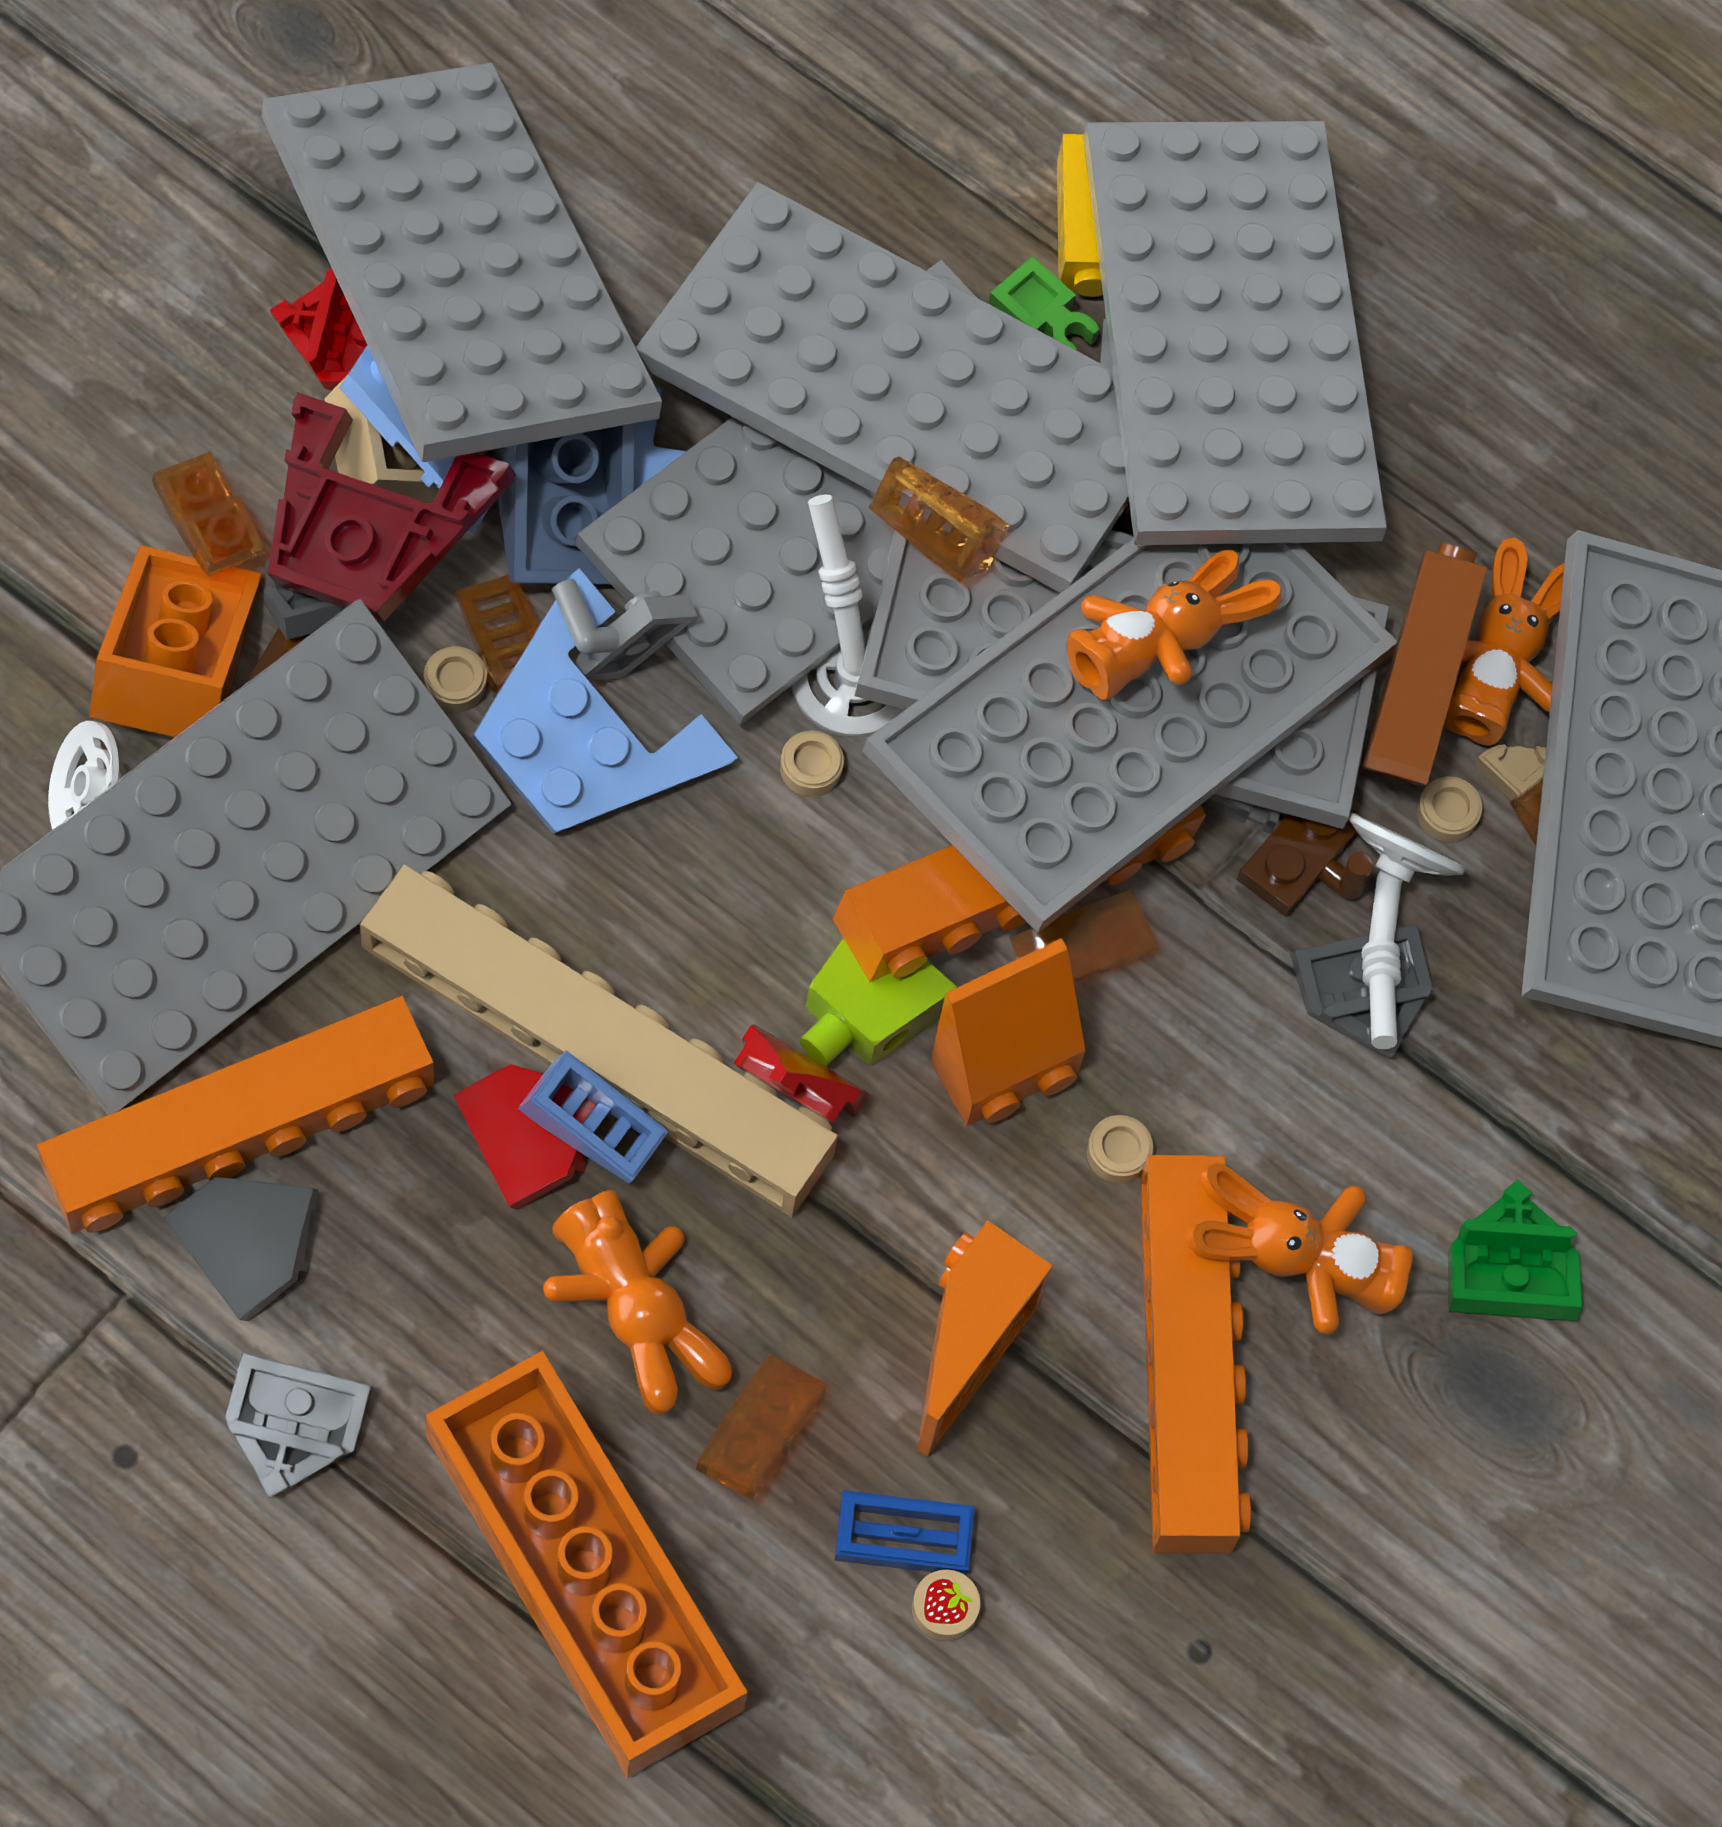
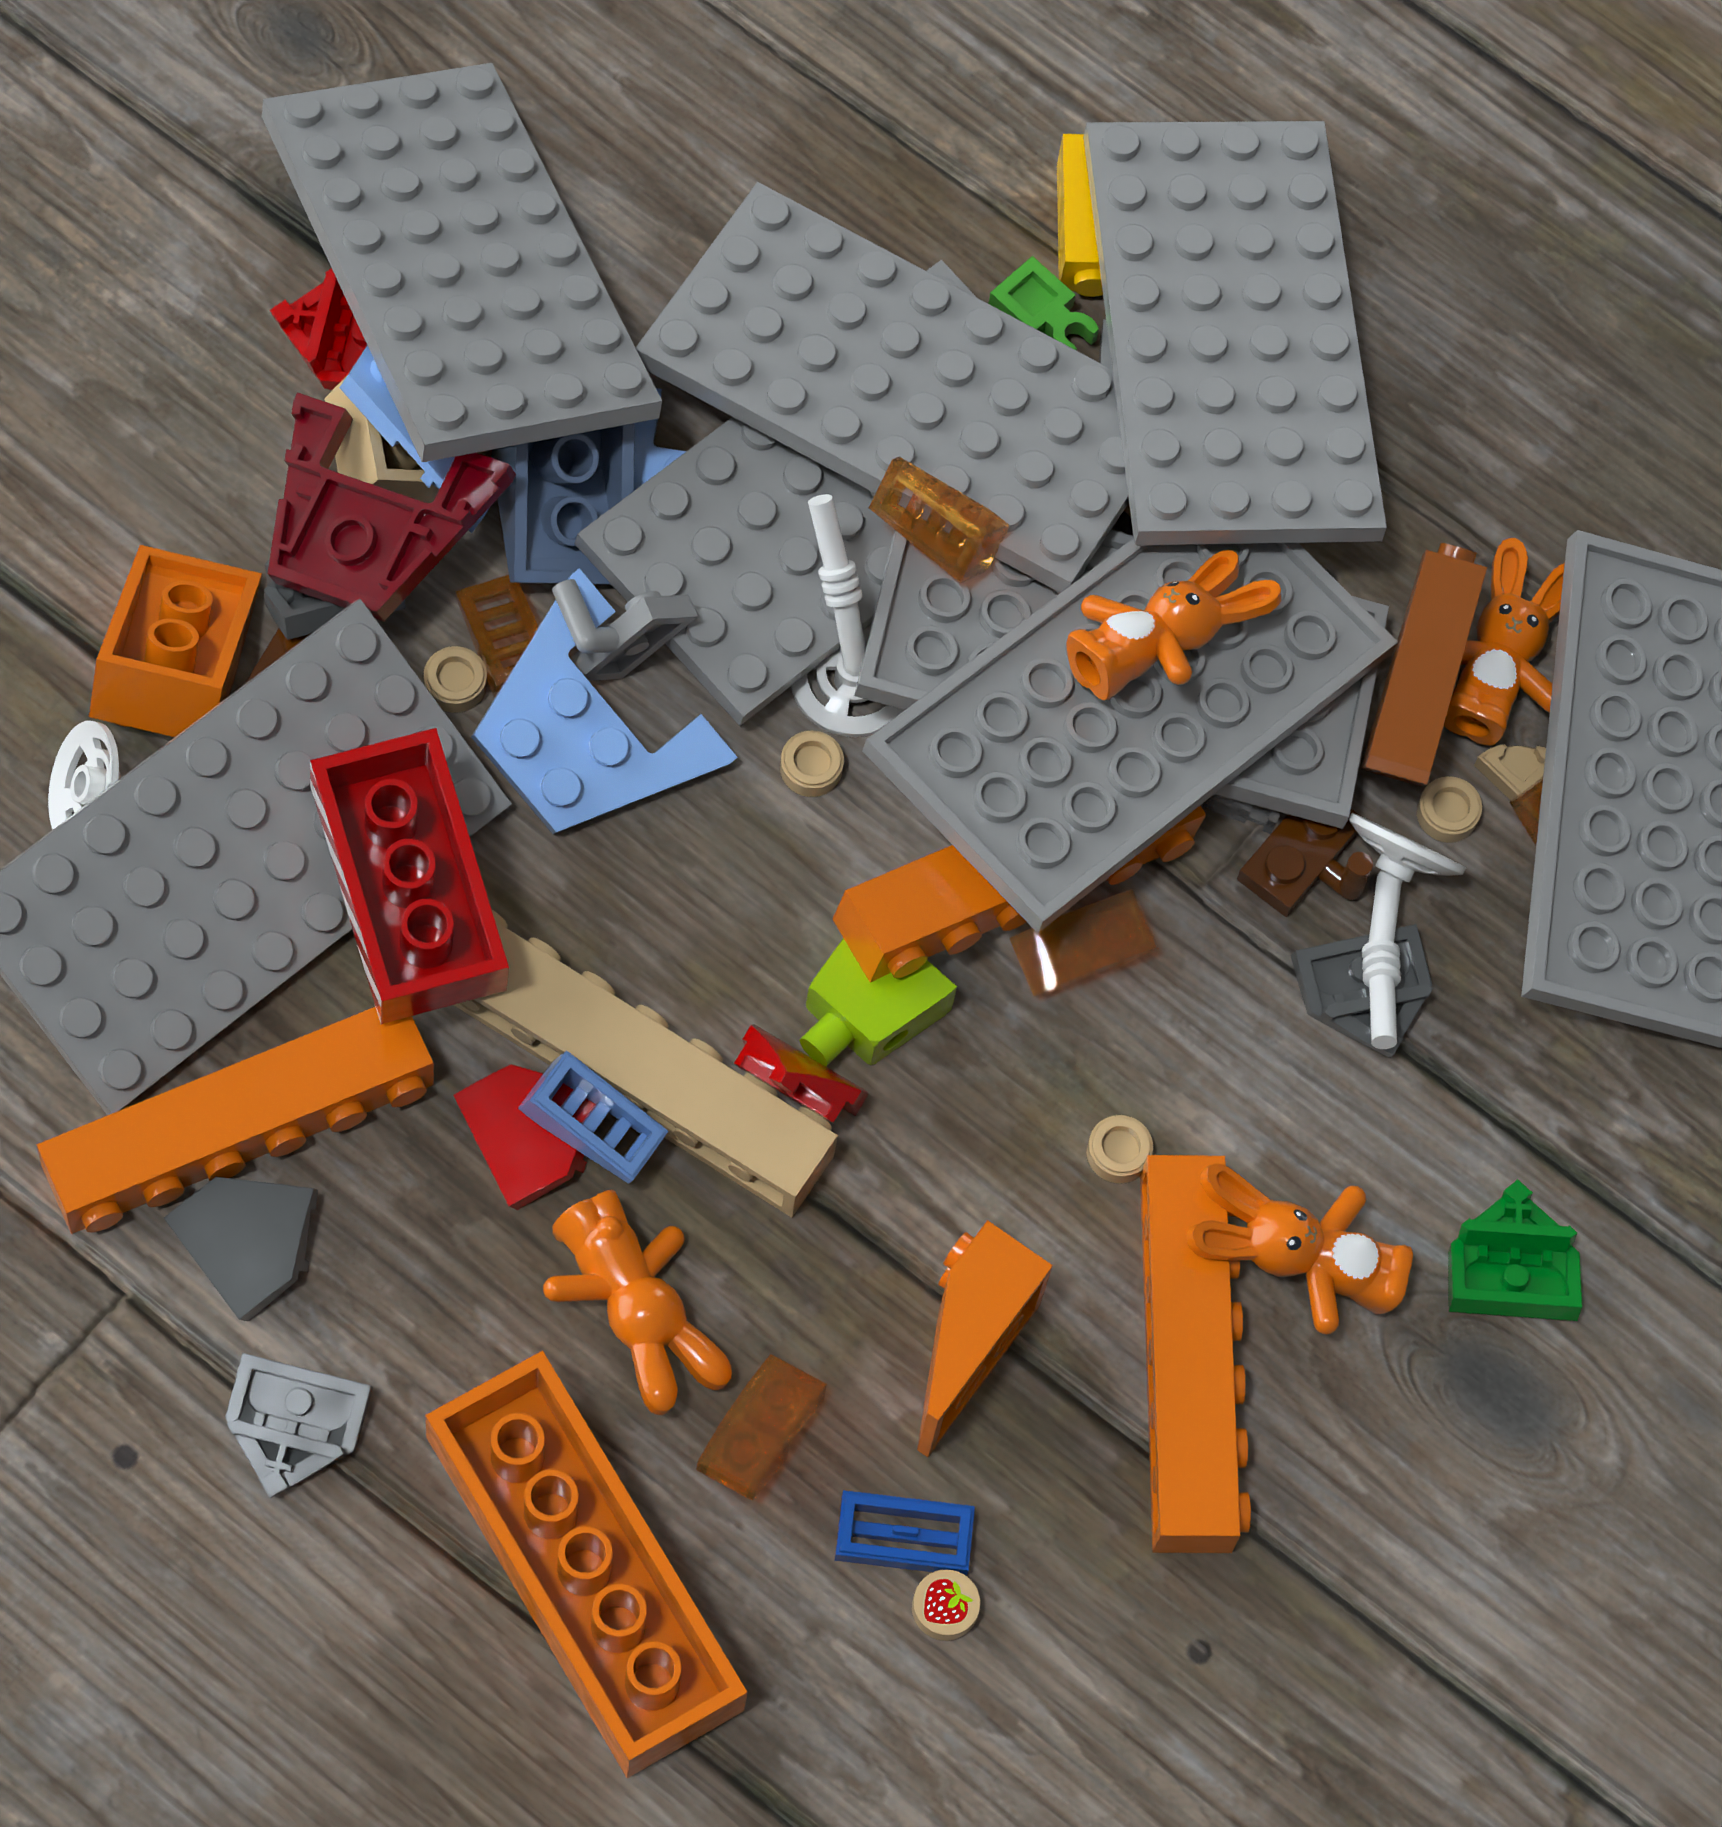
clear orange slope [152,452,266,577] -> none
orange slope [930,938,1086,1127] -> none
none -> red brick [310,728,509,1024]

